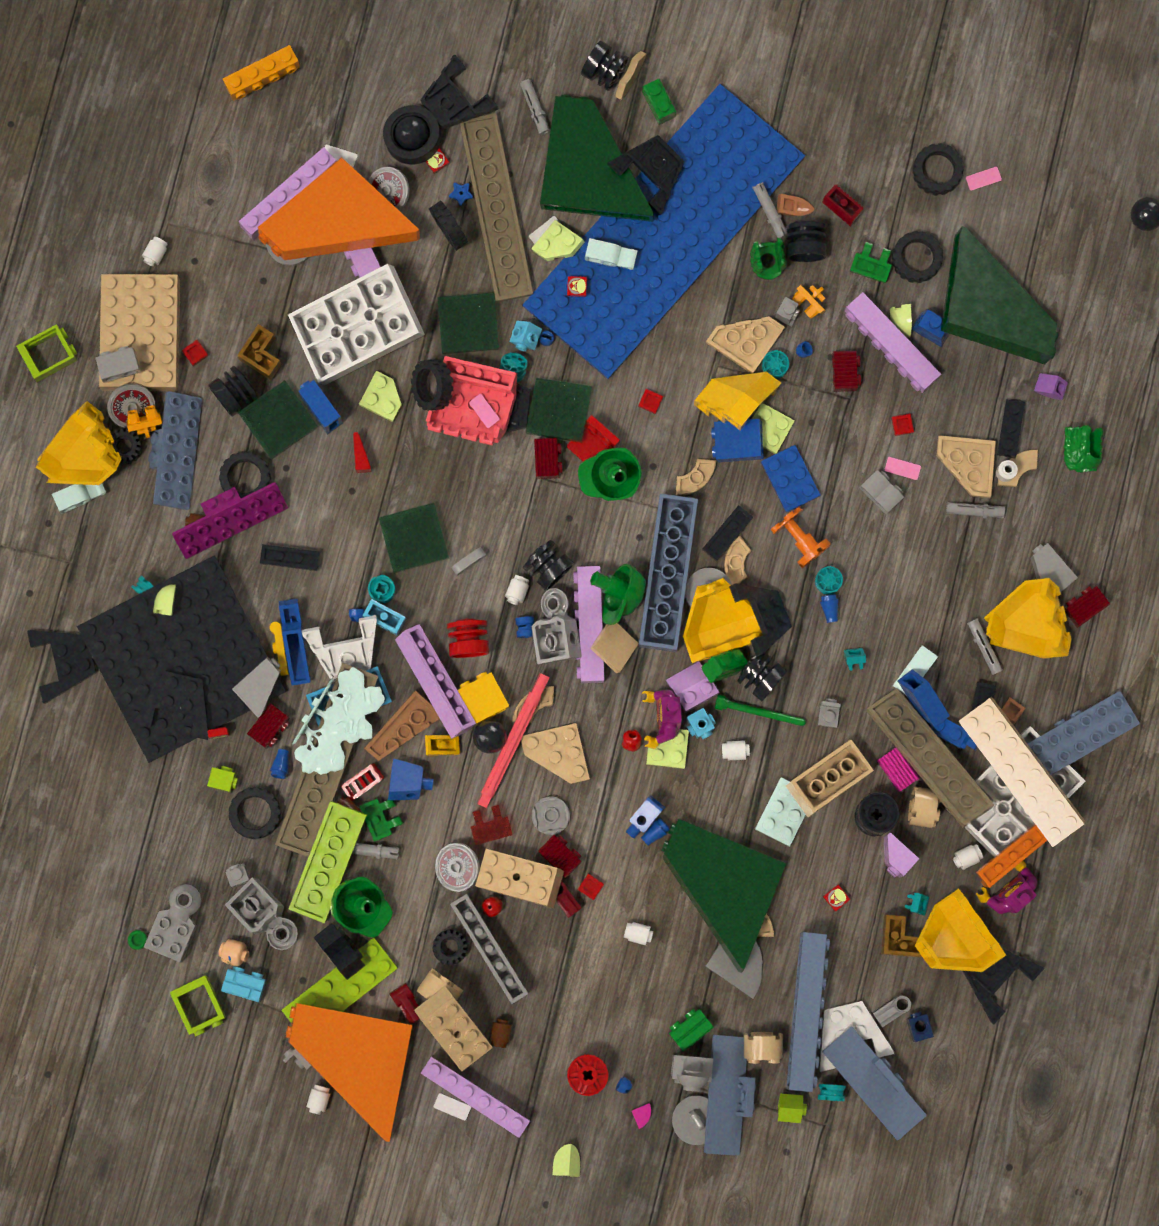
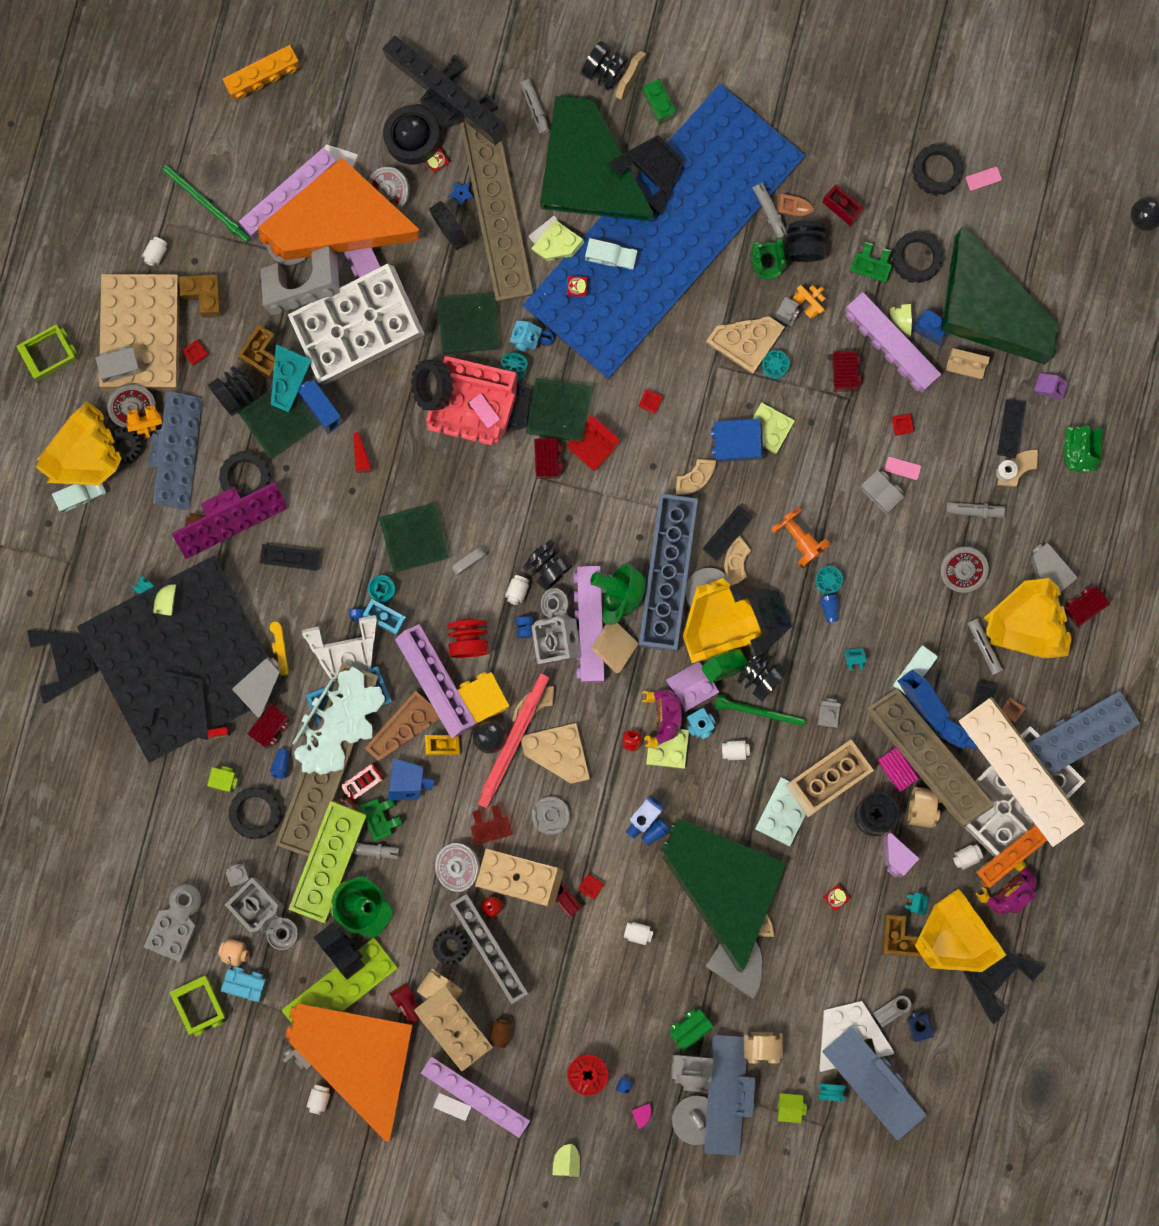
green tile [128,930,148,950] -> none
blue slope [279,598,311,686] -> none
yellowish green plate [359,371,402,422] -> none
dark red brick [538,835,582,879] -> none
green piece [578,448,642,501] -> none
yellow panel [694,372,782,431] -> none
blue plate [761,445,821,513] -> none
sand blue brick [786,932,830,1092] -> none
blue hinge [796,341,813,358] -> none
tan plate [936,436,996,498] -> none
none -> green bar [162,165,251,243]
none -> pearl gold brick [179,275,221,318]
none -> light grey arch [261,246,340,315]
none -> teal wing [271,344,311,412]
none -> black brick [382,35,508,146]
none -> light grey shield [940,546,989,593]
none -> tan bracket [946,348,990,379]

